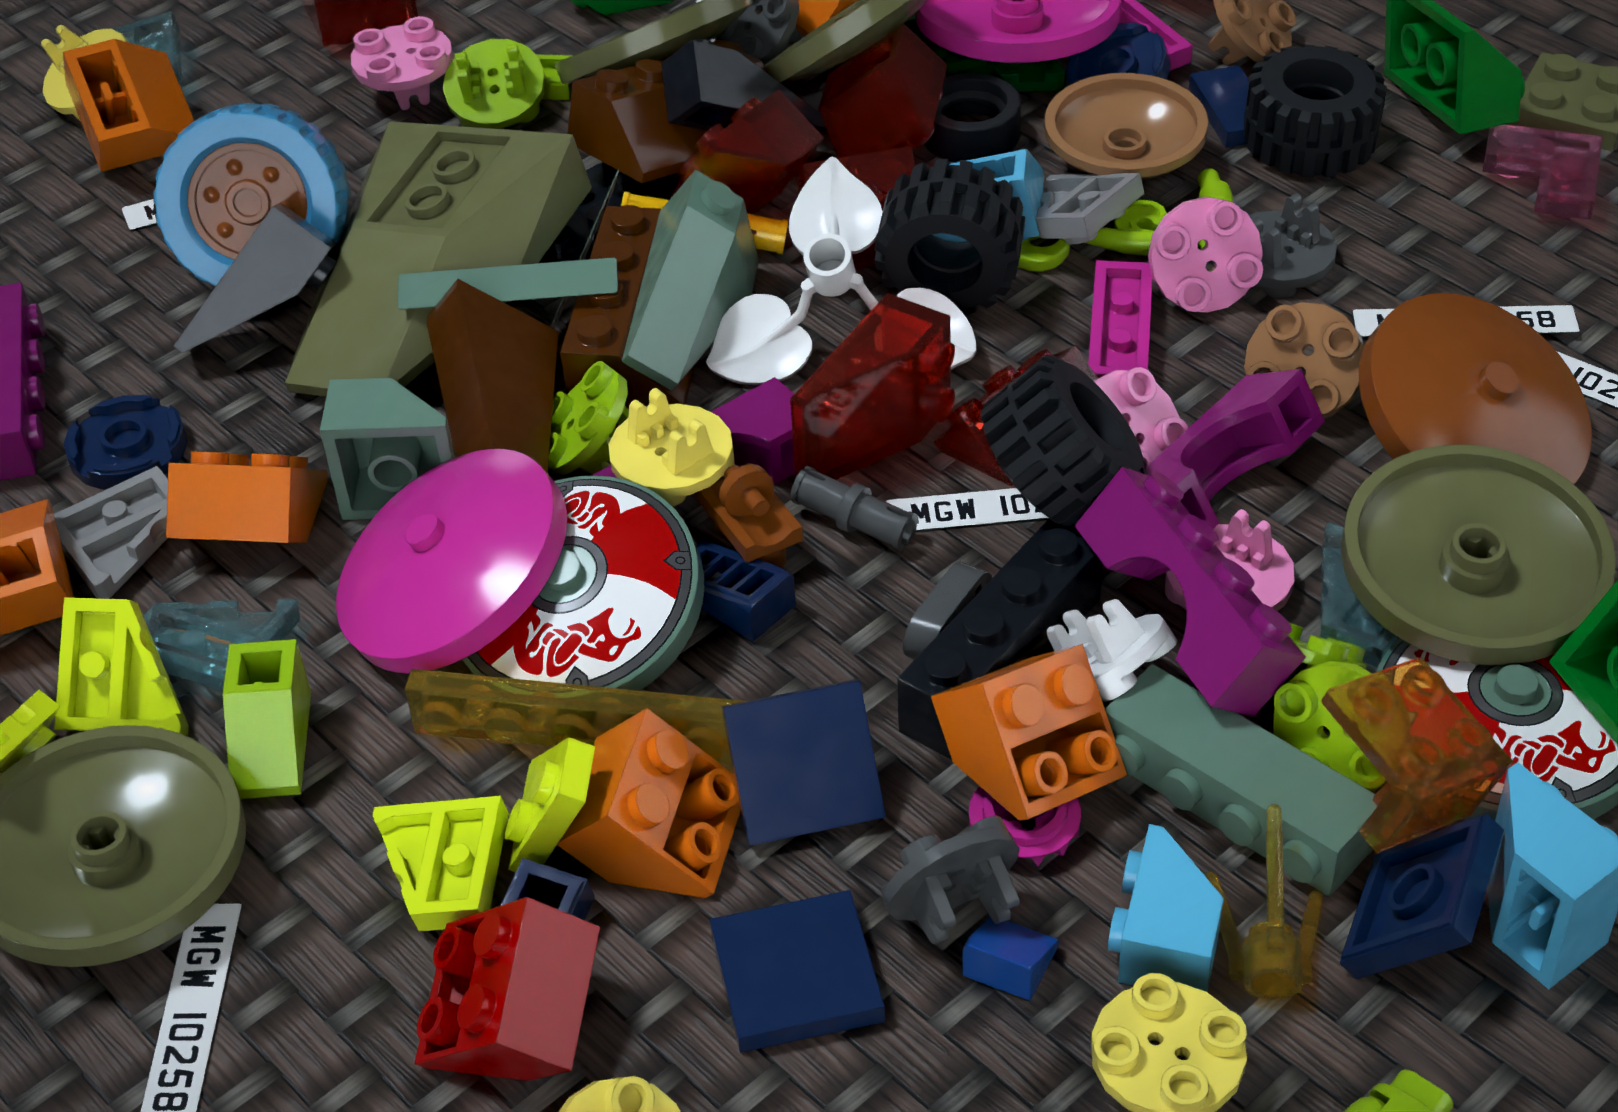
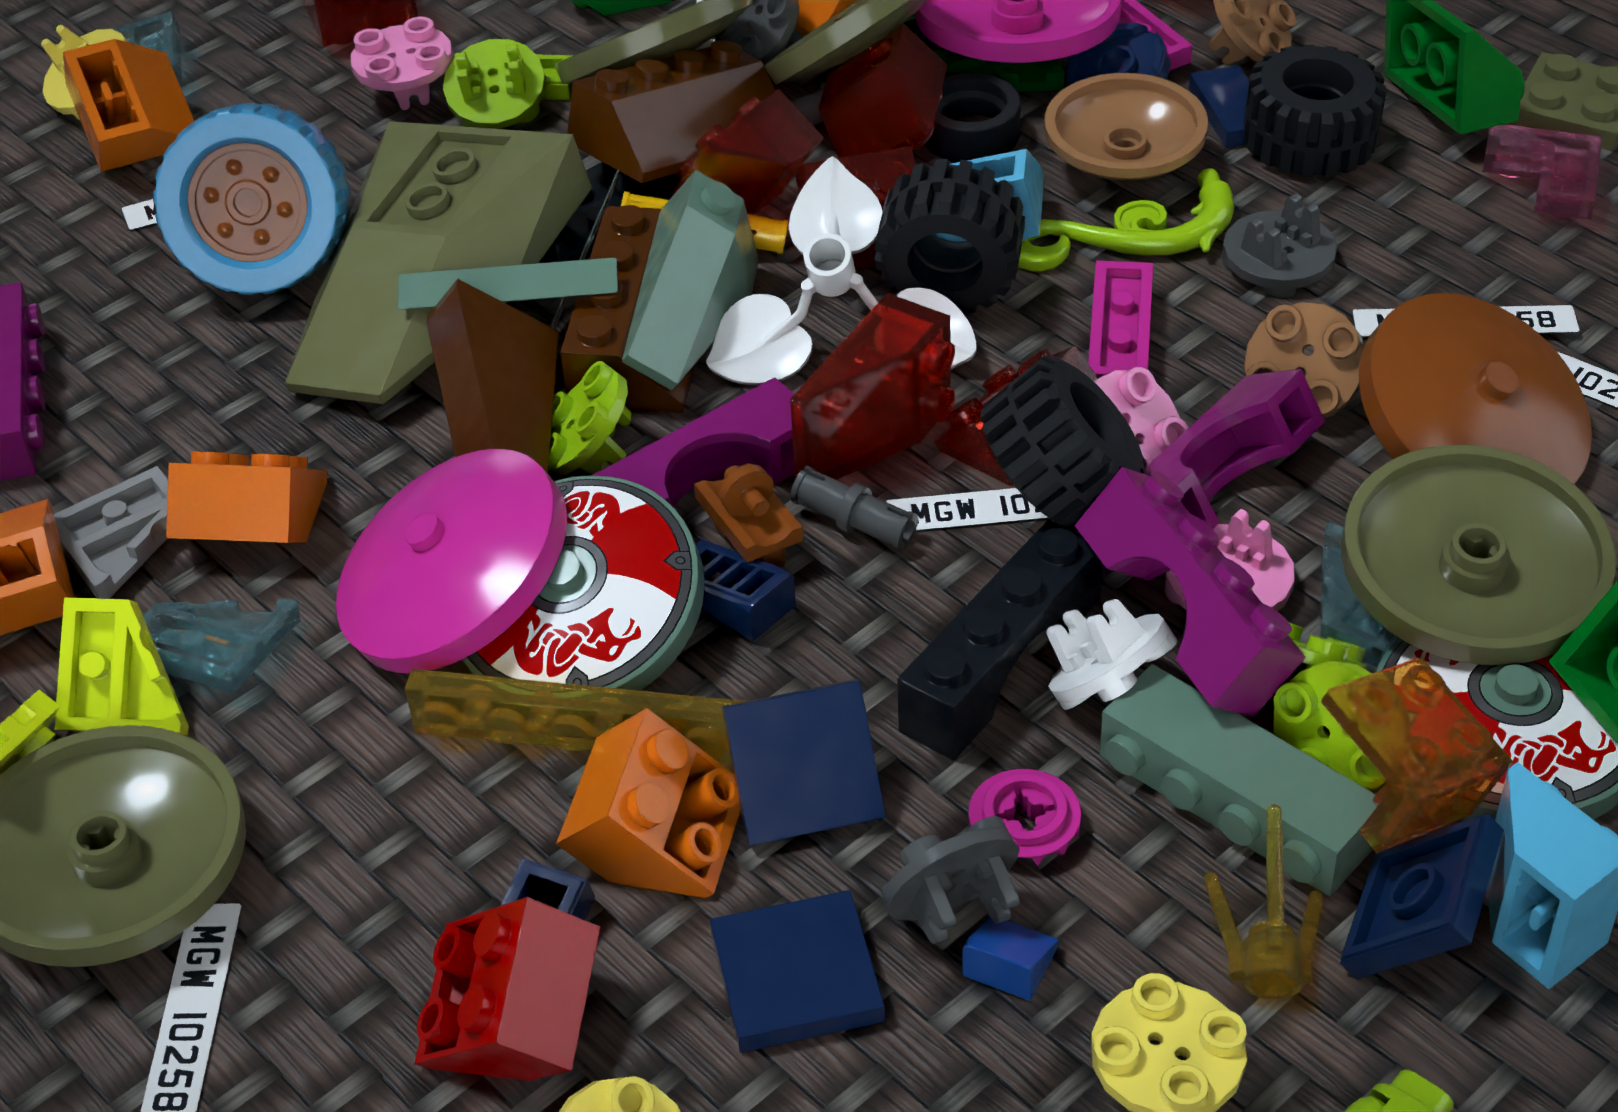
dark blue tile [64,395,188,490] -> none
slope [174,203,337,353] -> none
lime slope [223,639,311,799] -> none
sand green slope [320,378,454,520] -> none
neon yellow wing [373,796,509,932] -> none
neon yellow wing [505,737,595,872] -> none
light yellow plate [608,388,735,507] -> none
black slope [661,39,829,150] -> none
dark grey beam [903,561,992,660] -> none
orange slope [931,644,1127,821] -> none
light grey wing [1036,173,1145,244] -> none
medium azure slope [1108,824,1224,992] -> none
bright pink plate [1148,197,1263,313] -> none

